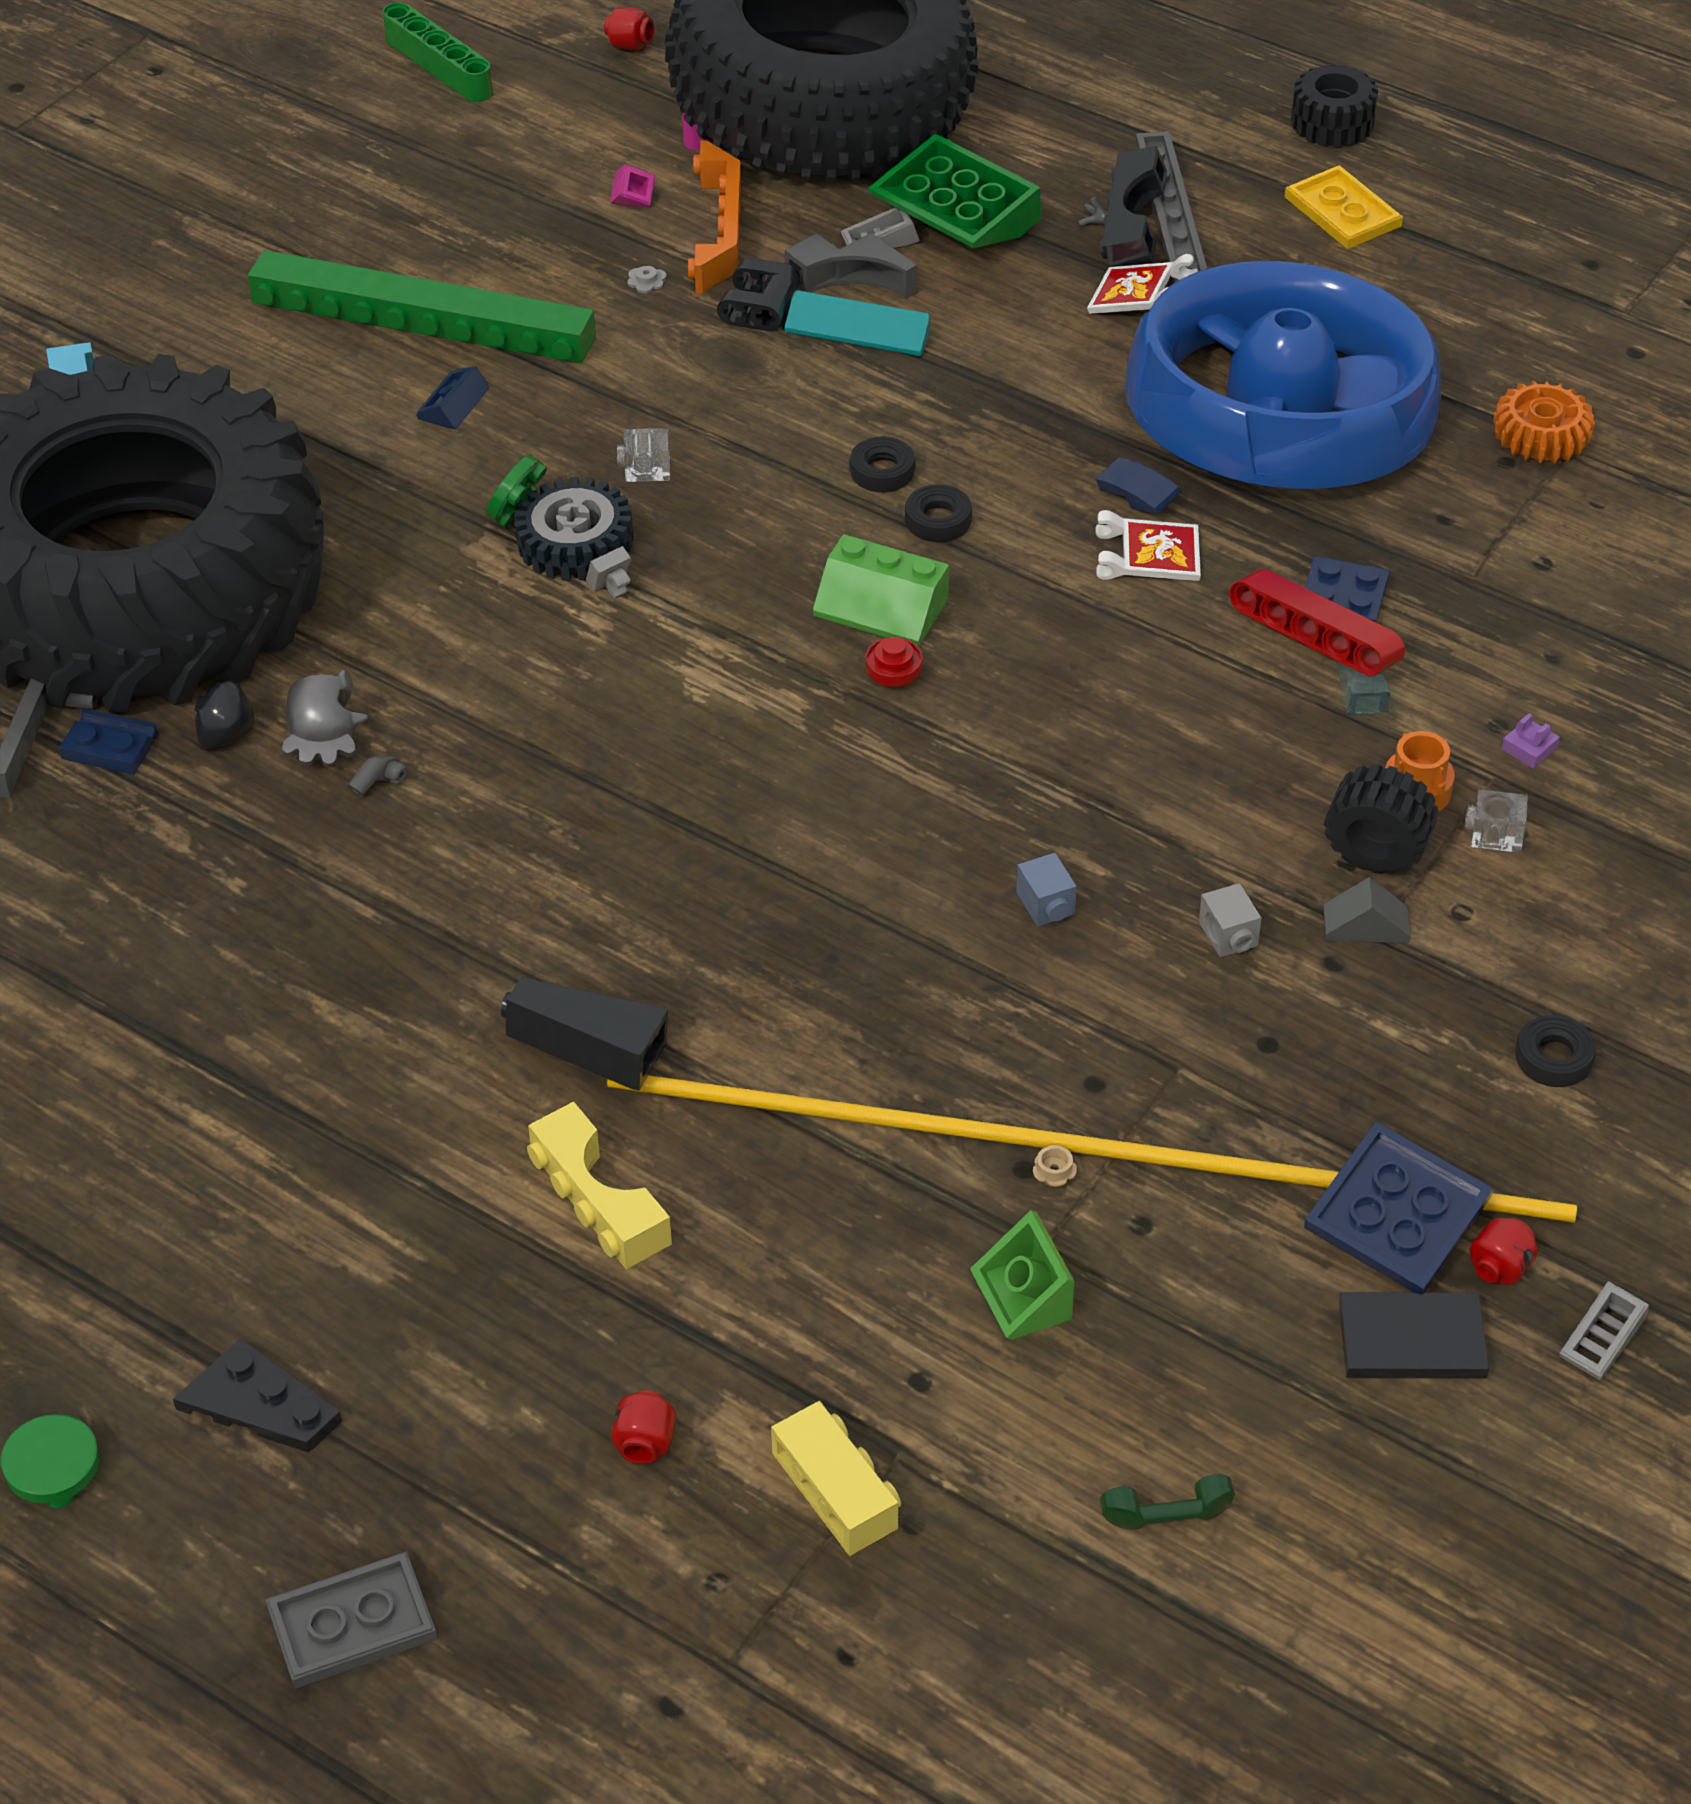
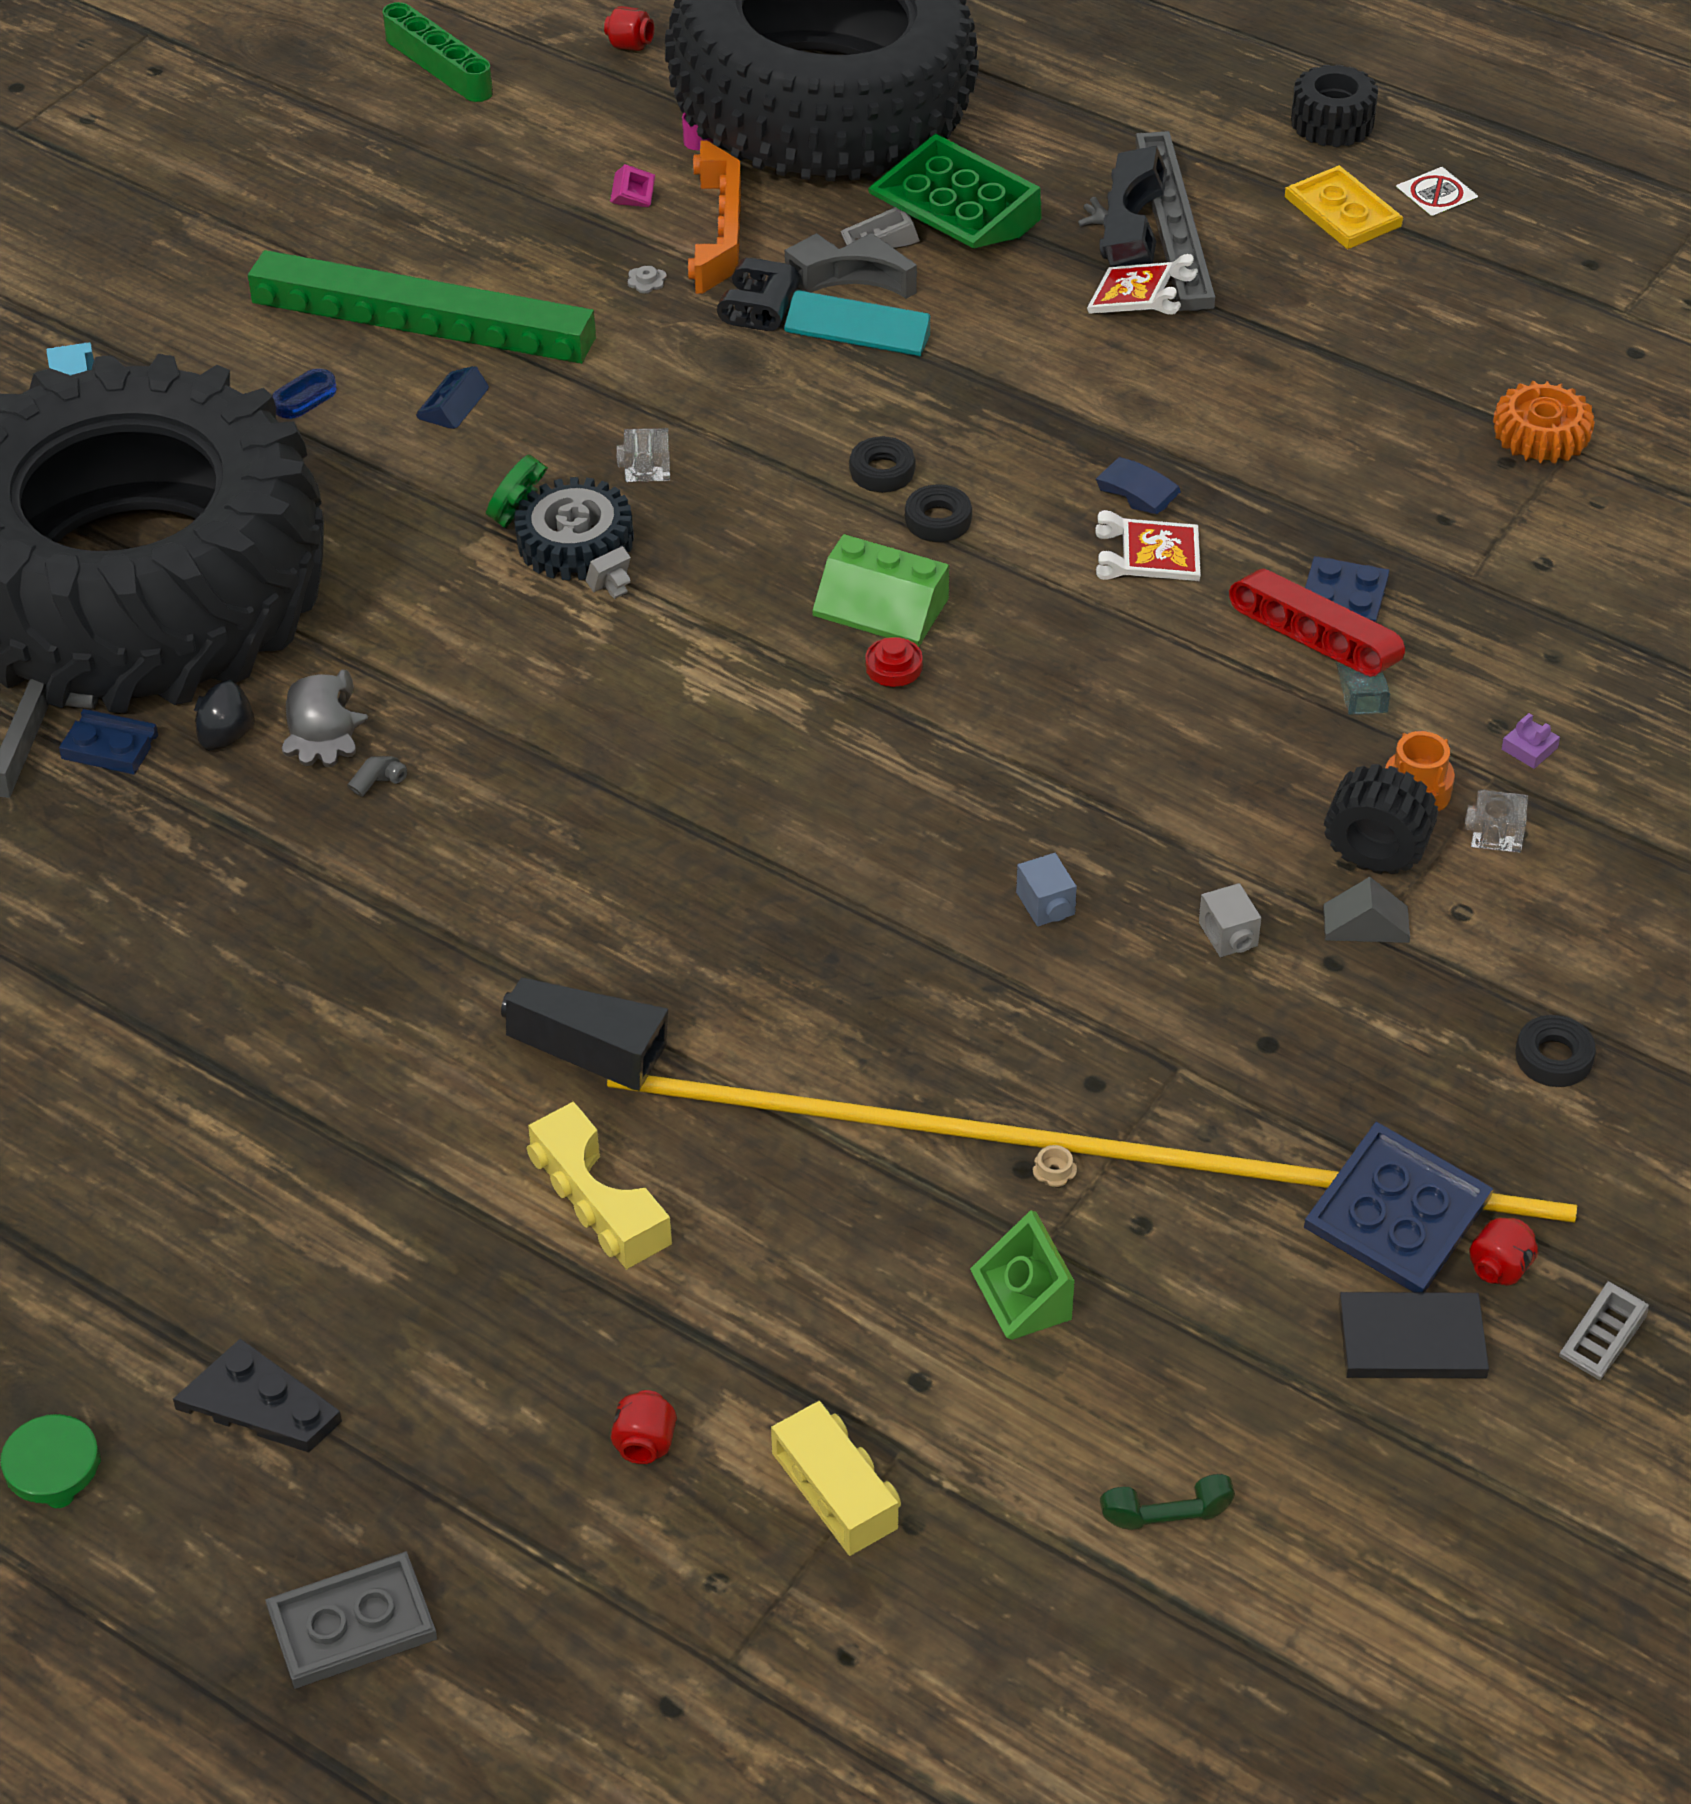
blue wheel [1125,261,1441,489] -> none
none -> clear blue tile [272,368,337,419]
none -> sticker [1396,167,1478,216]

